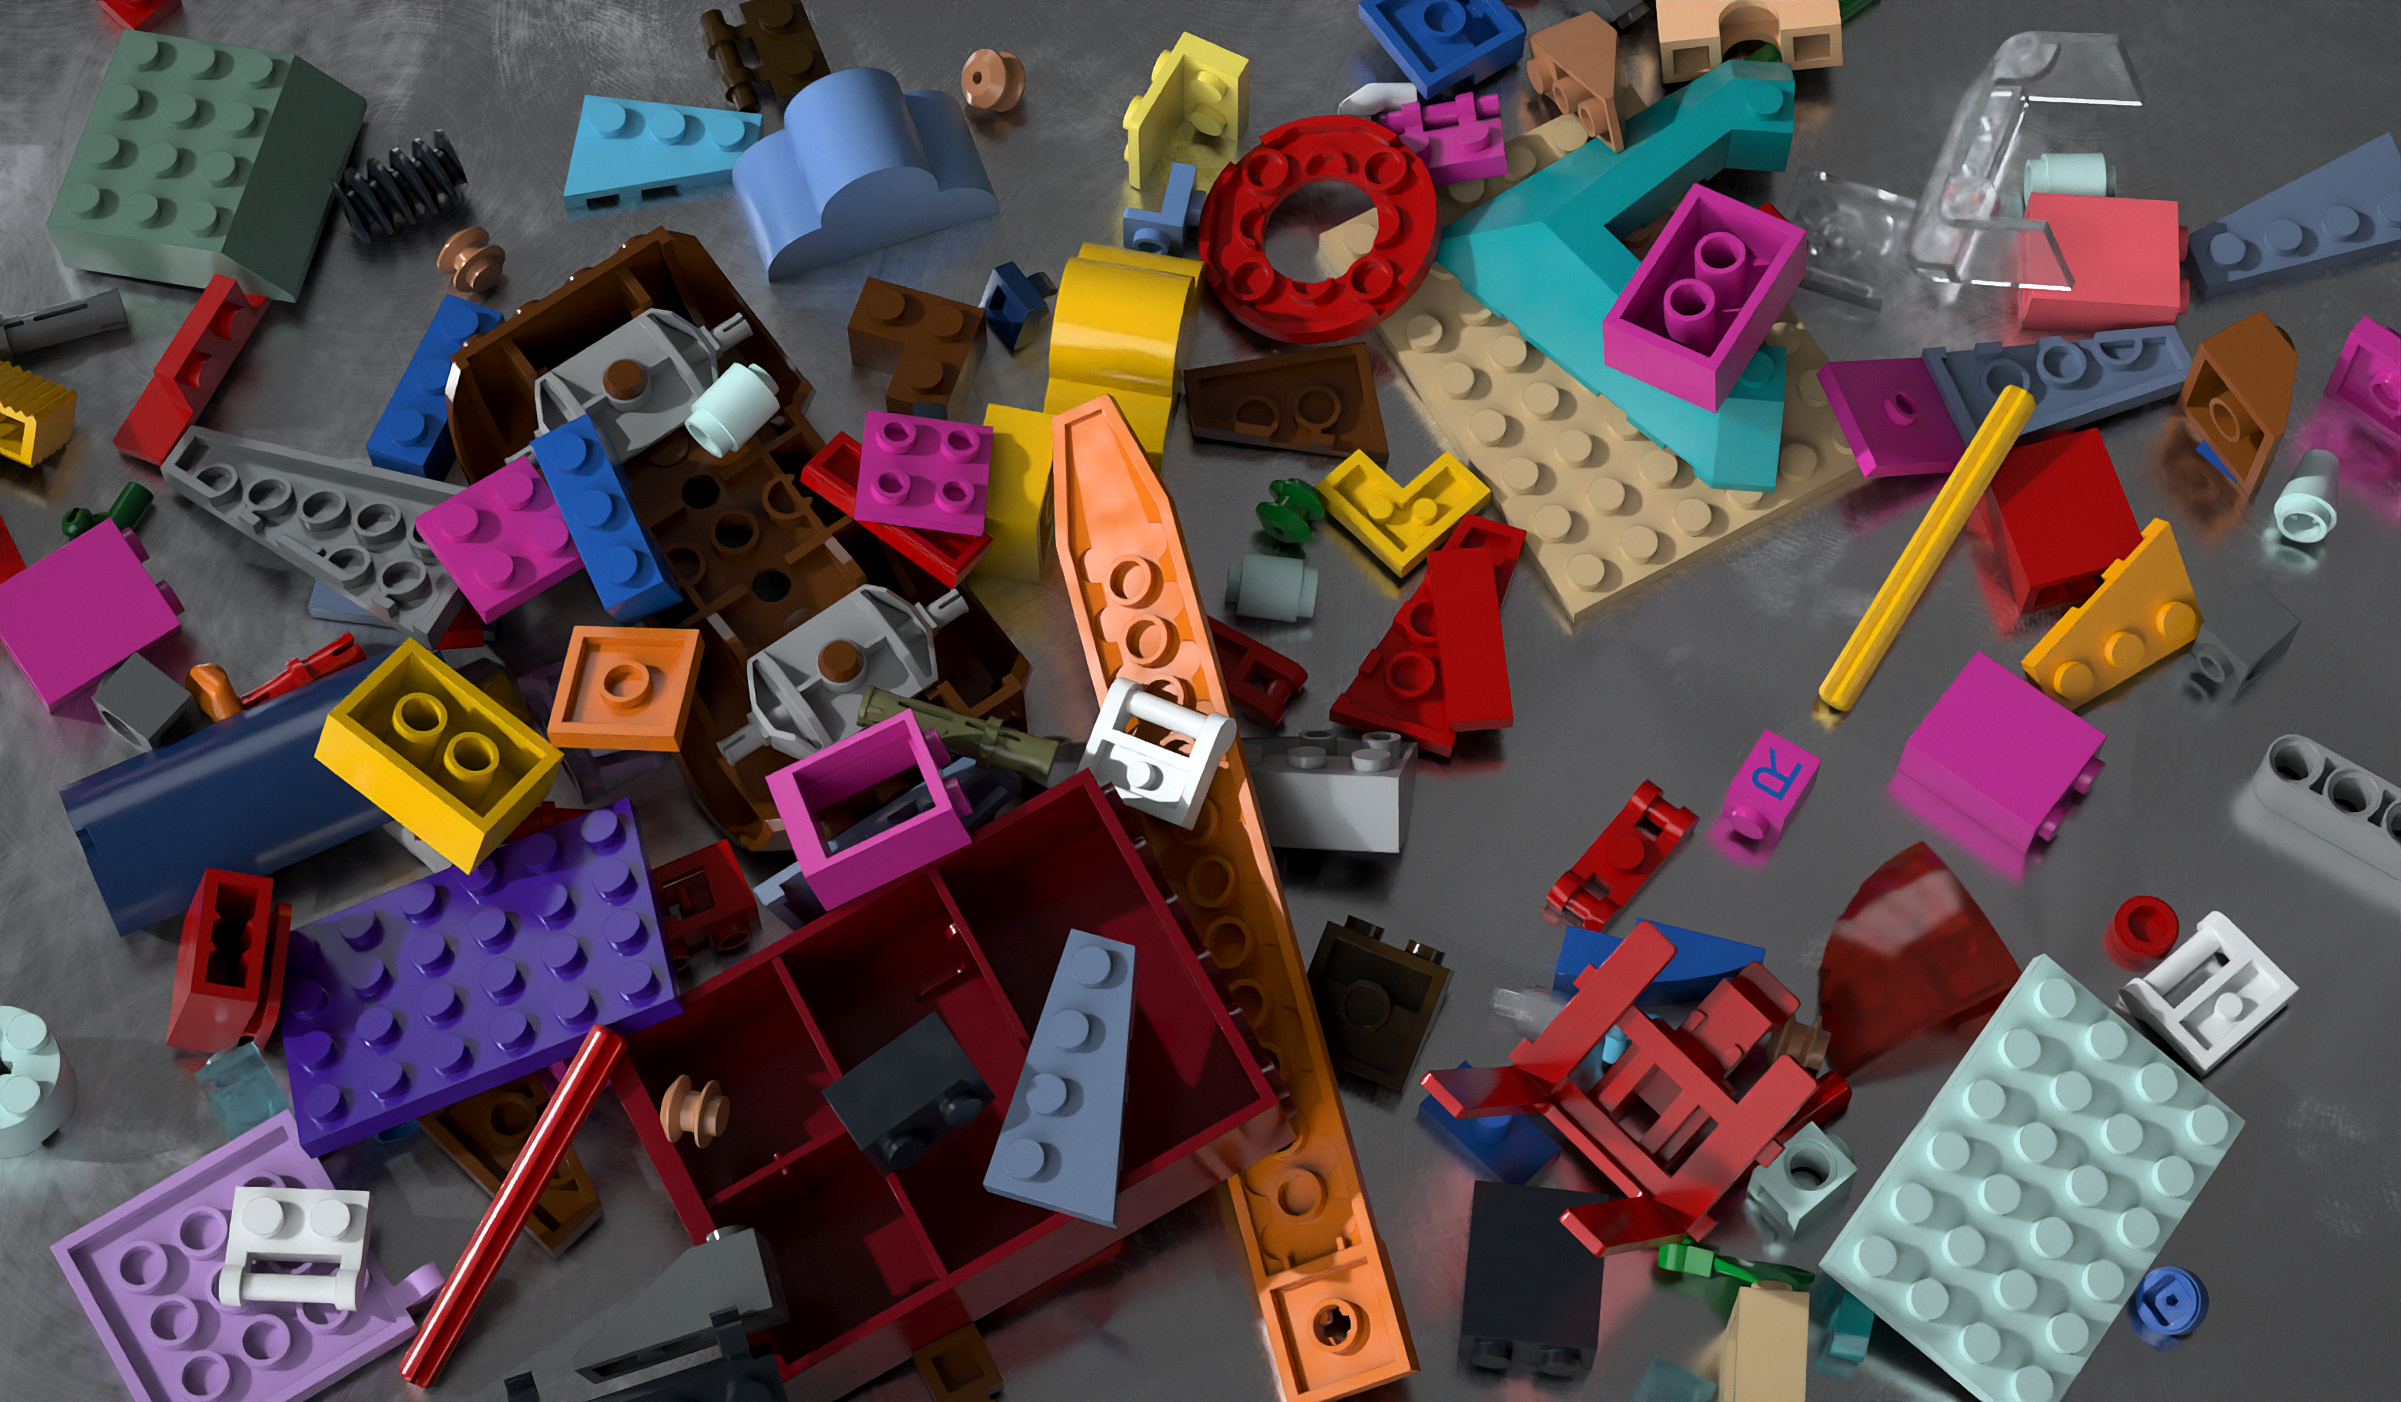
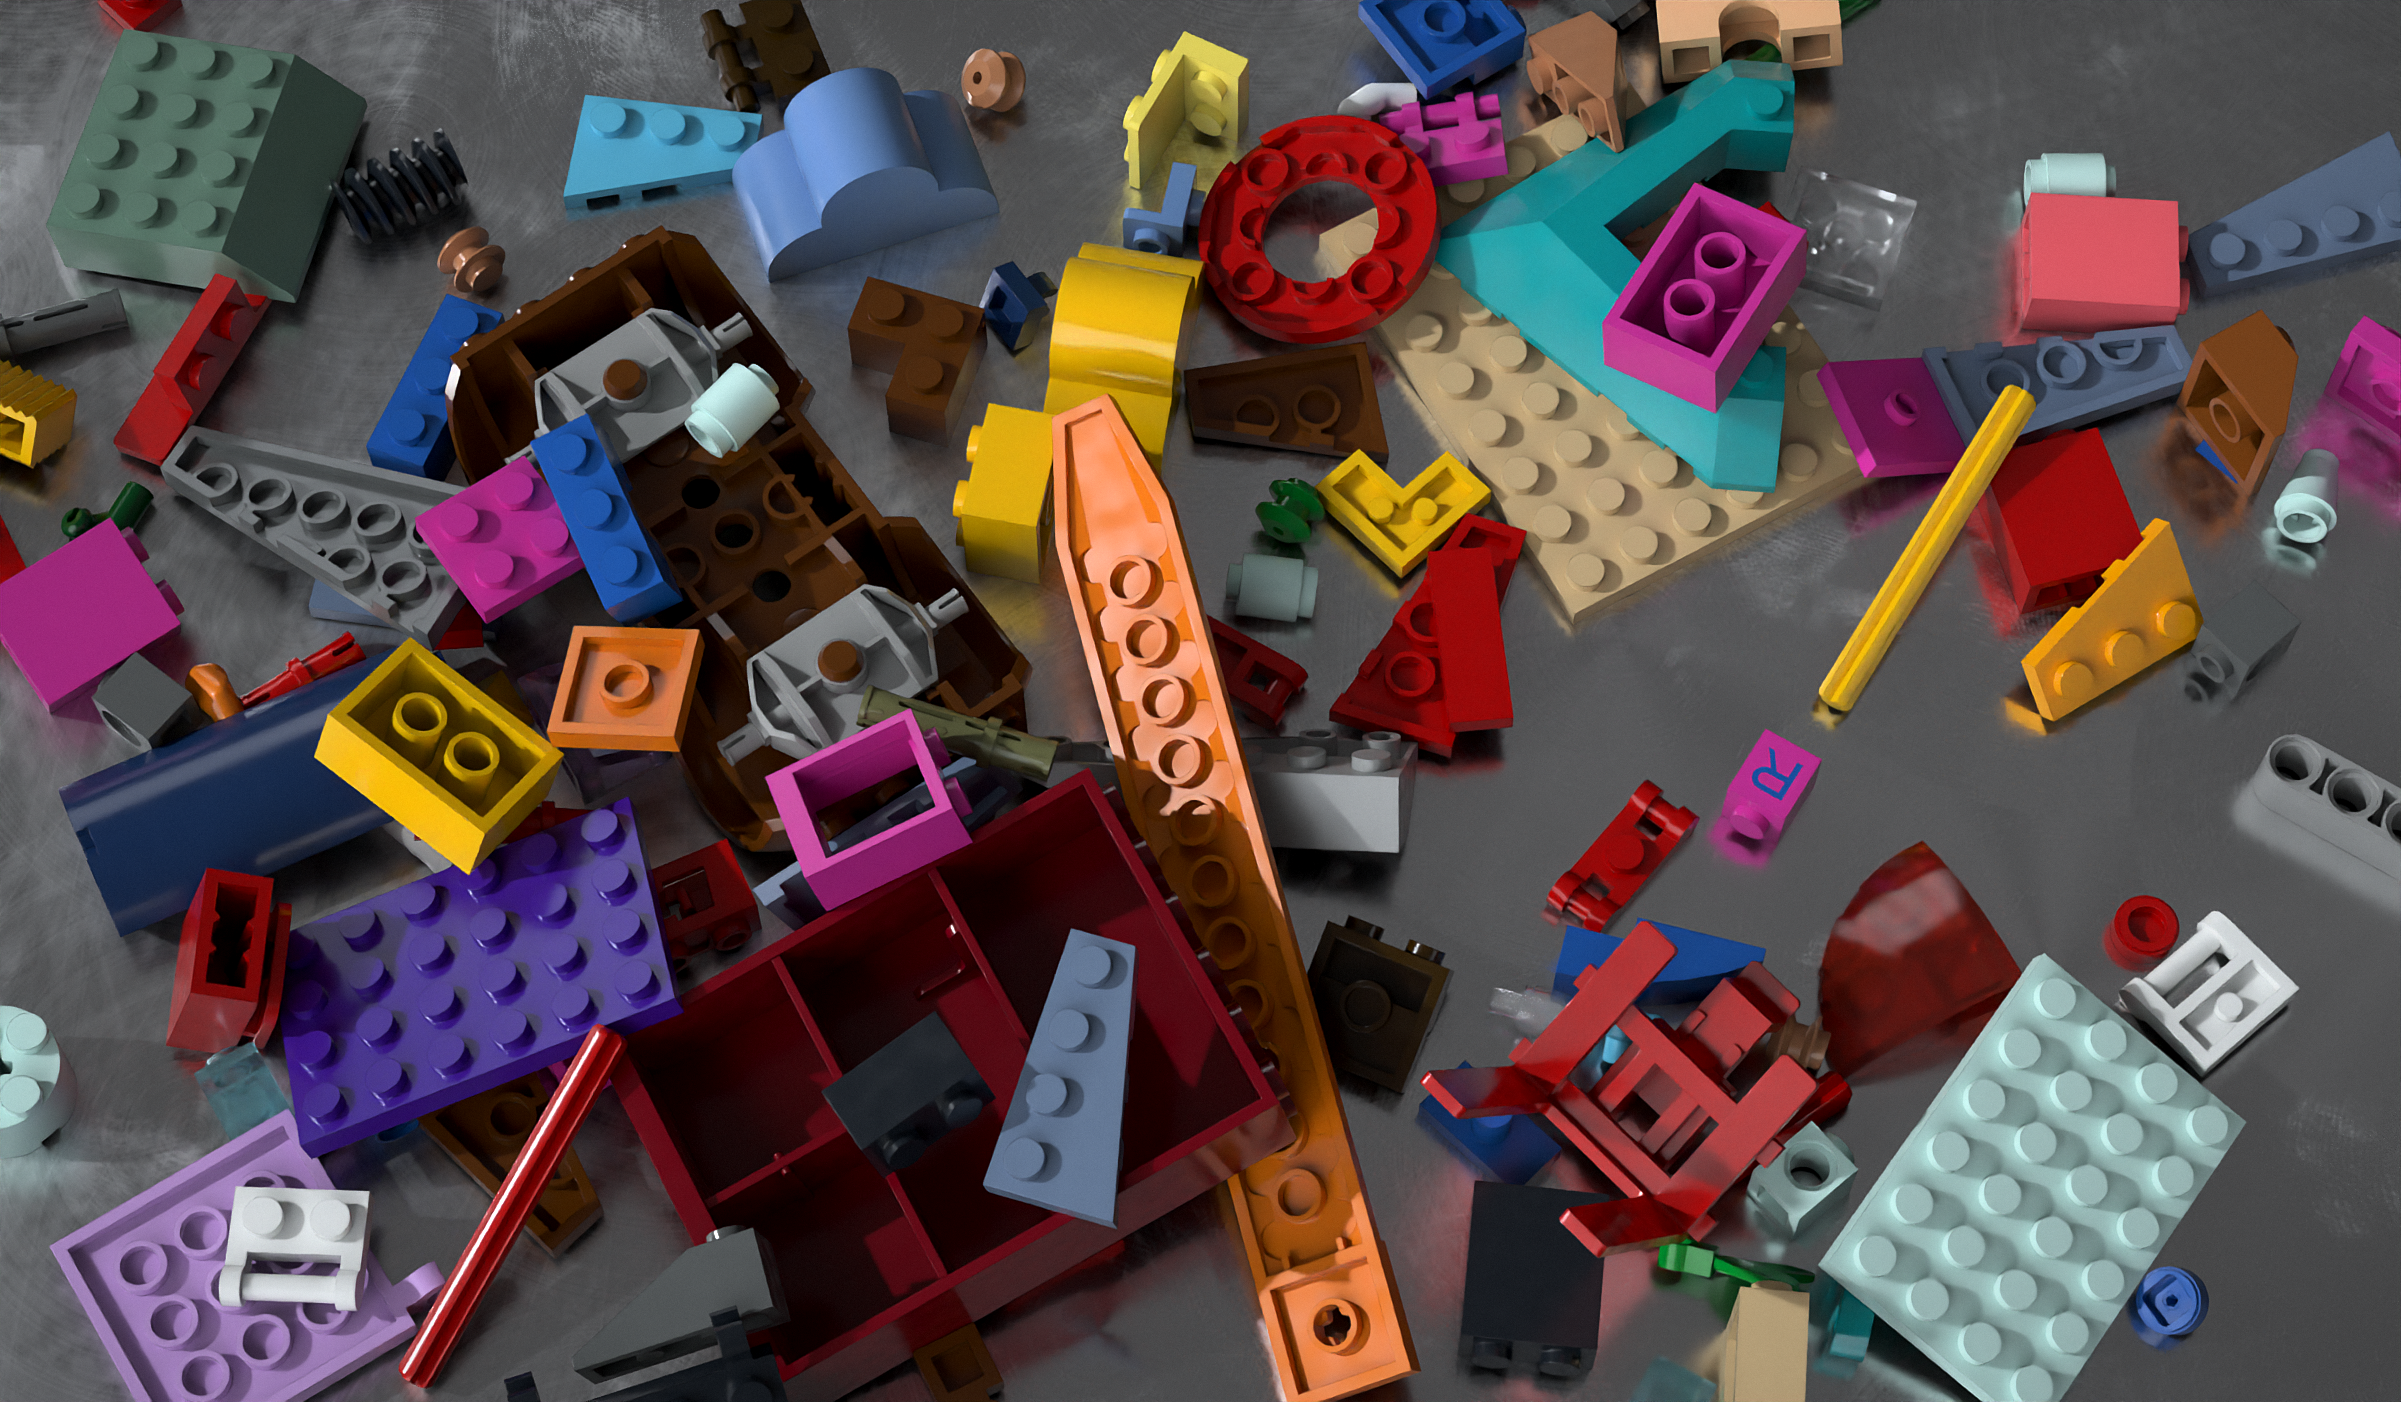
nougat wheel [660,1074,730,1148] -> none
red tile [800,430,994,589] -> none
dark pink plate [854,401,993,536] -> none
white plate [1076,677,1237,830] -> none
dark pink brick [1897,650,2107,855] -> none
clear windscreen [1903,31,2146,291] -> none

